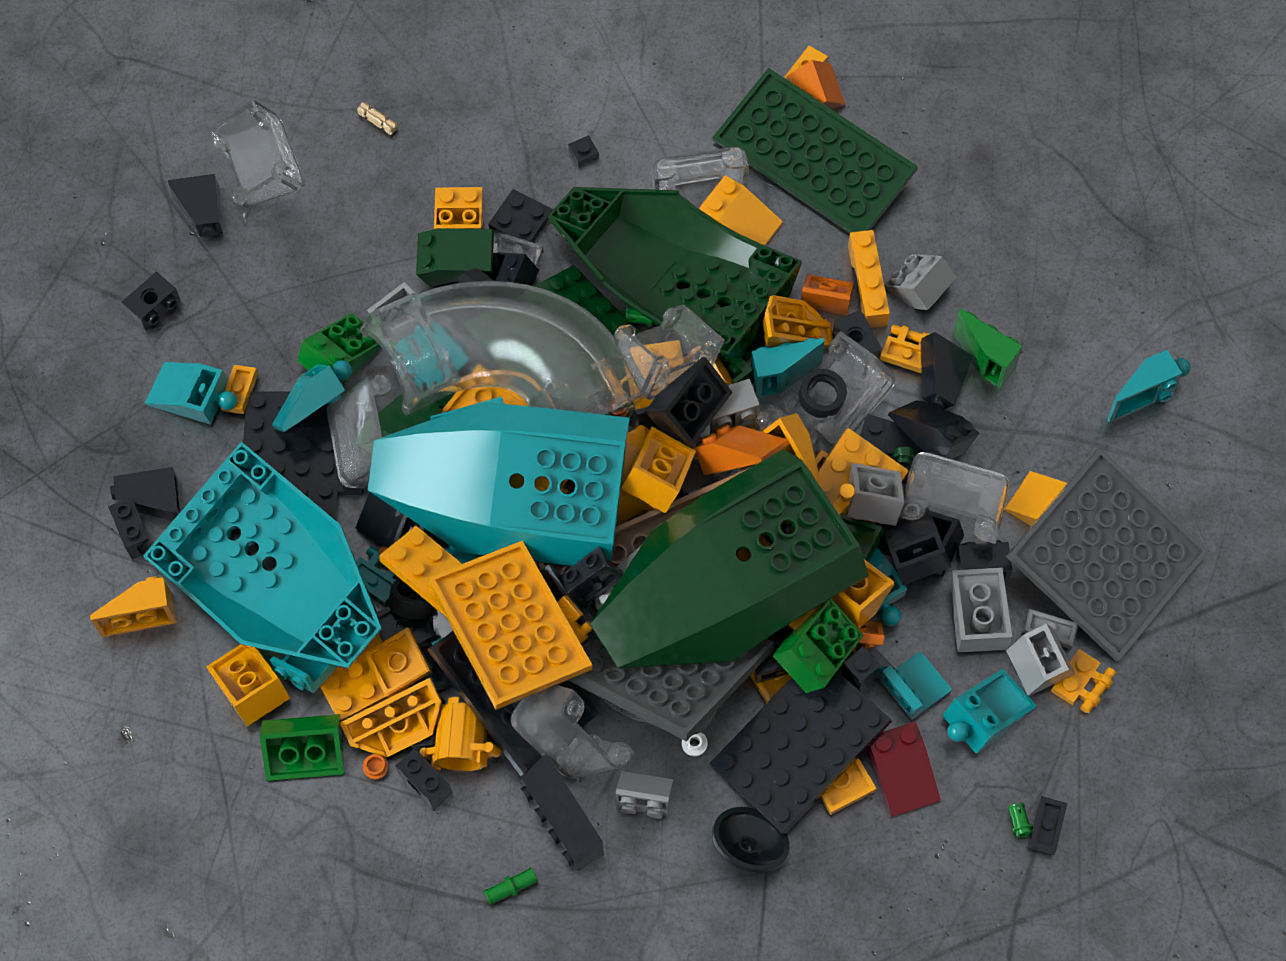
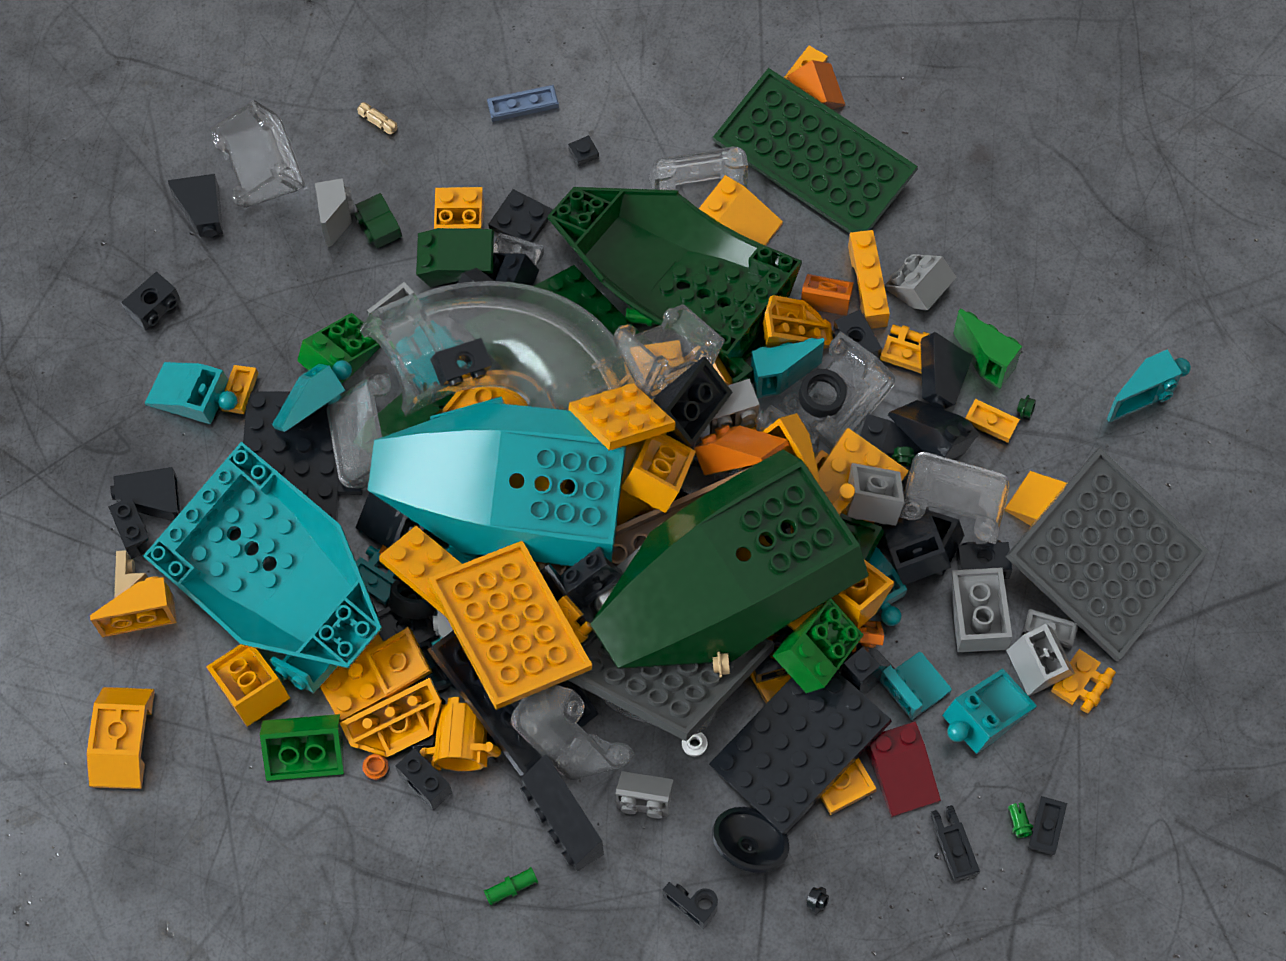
none -> light orange slope [87,687,155,789]
none -> tan slope [114,551,148,598]
none -> light grey slope [315,178,355,247]
none -> dark green brick [354,193,402,248]
none -> black brick [430,338,492,387]
none -> sand blue tile [487,85,559,122]
none -> light orange plate [569,383,675,451]
none -> black plate [662,882,718,930]
none -> tan plate [713,652,730,678]
none -> black plate [807,887,829,913]
none -> black hinge [931,805,980,882]
none -> light orange plate [965,399,1020,443]
none -> dark green plate [1017,395,1036,418]

